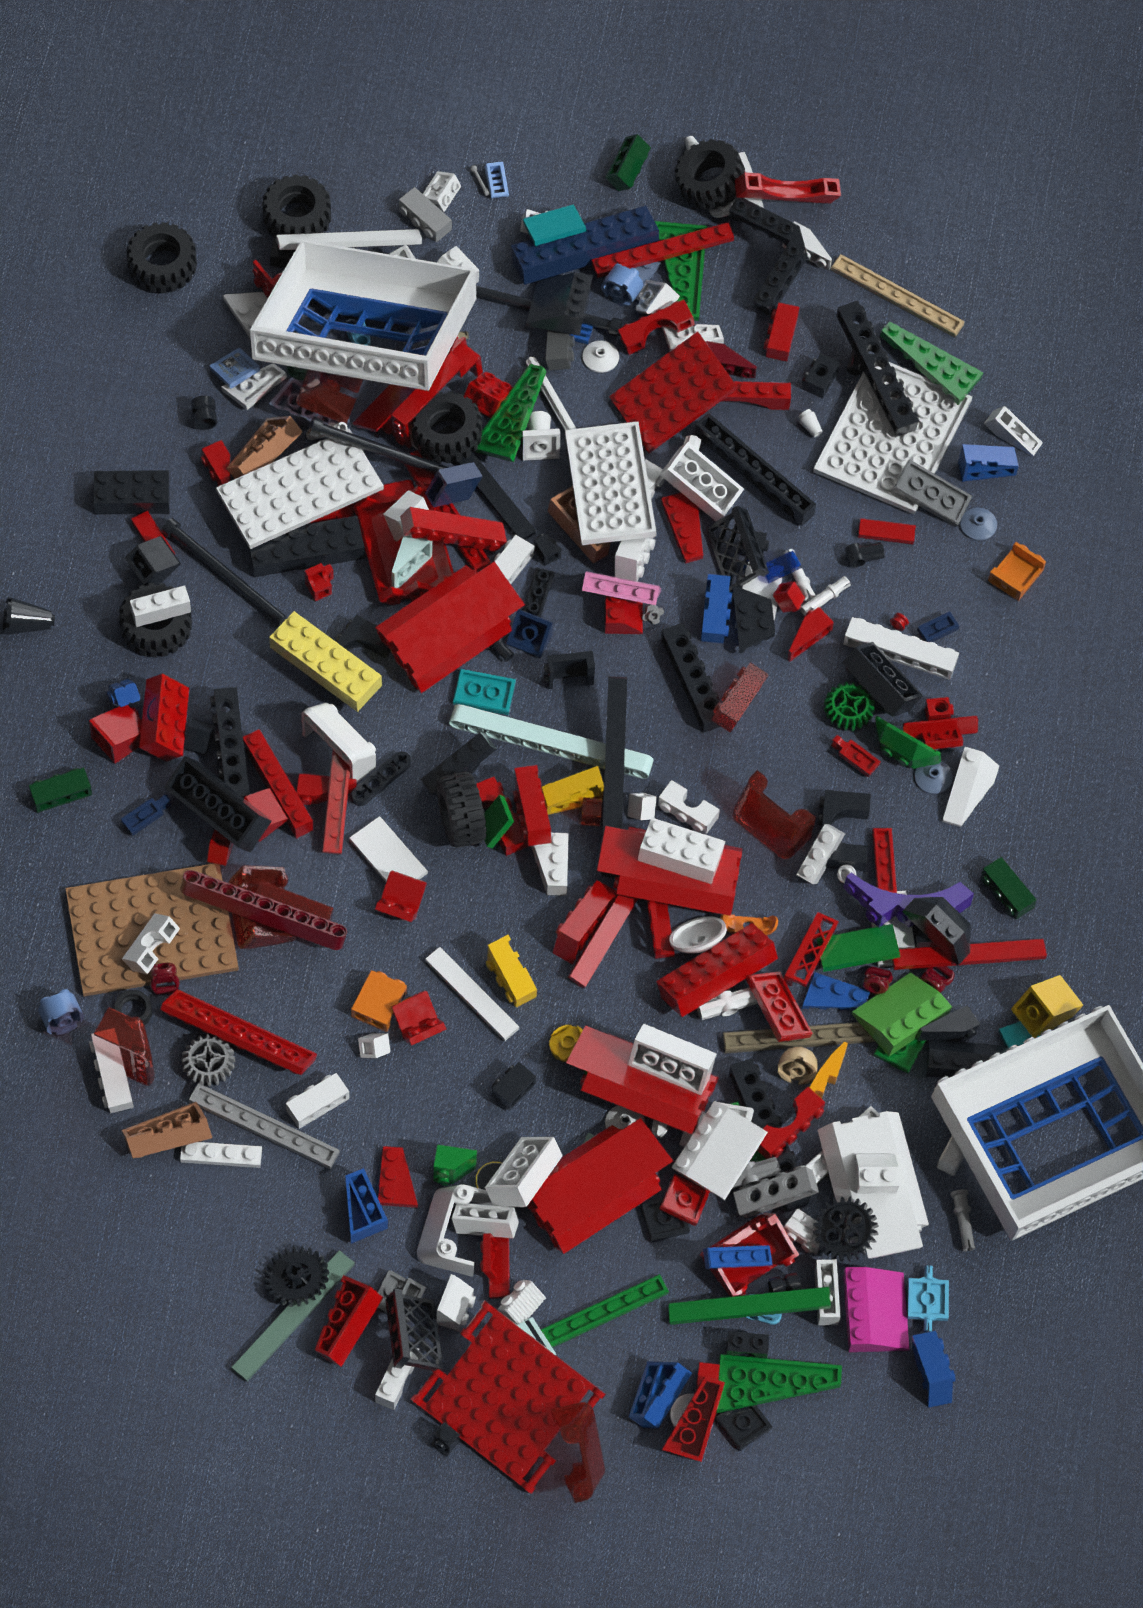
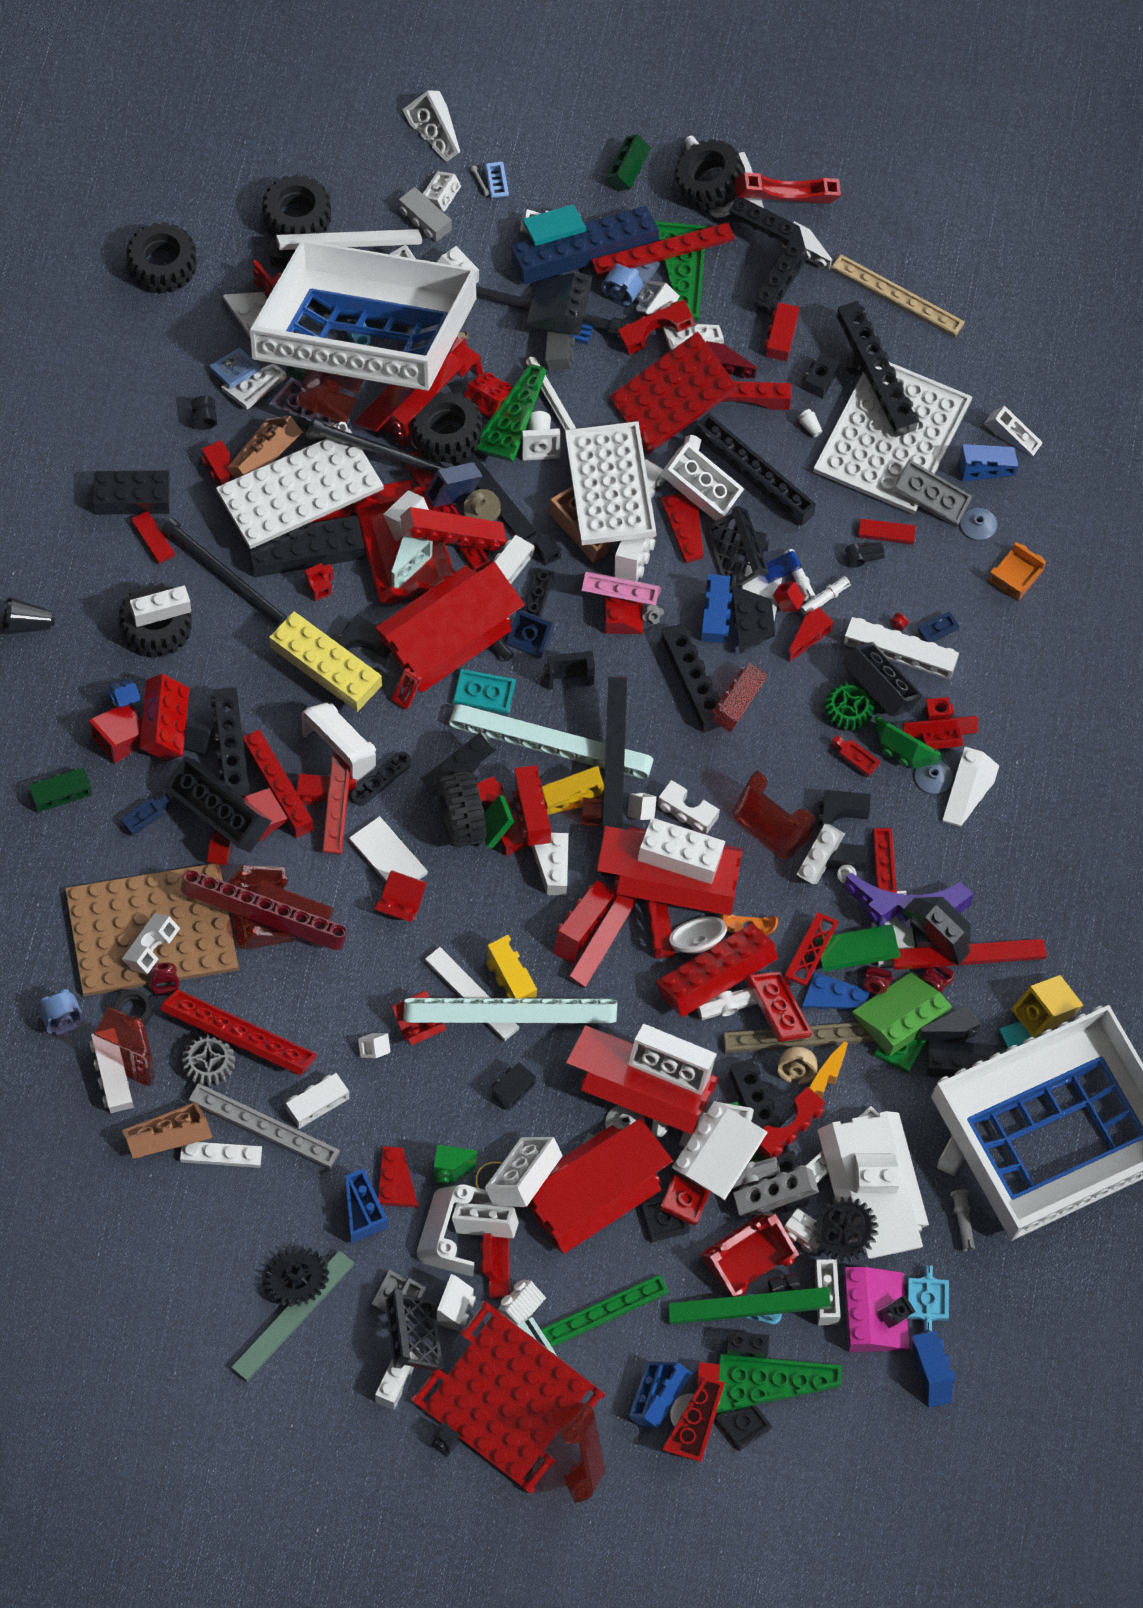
black slope [125,536,181,586] -> none
red wedge [315,1275,383,1367] -> none
orange panel [351,970,407,1032] -> none
yellow tile [549,1025,583,1062] -> none
white dish [583,341,619,373] -> none
blue tile [703,1245,772,1269] -> none
green wing [880,322,983,405] -> none
dark green brick [981,857,1037,920] -> none
none -> red tile [391,668,423,710]
none -> white wedge [402,91,460,161]
none -> light aqua beam [403,998,617,1023]
none -> dark tan tile [464,489,501,521]
none -> black brick [878,1295,916,1328]

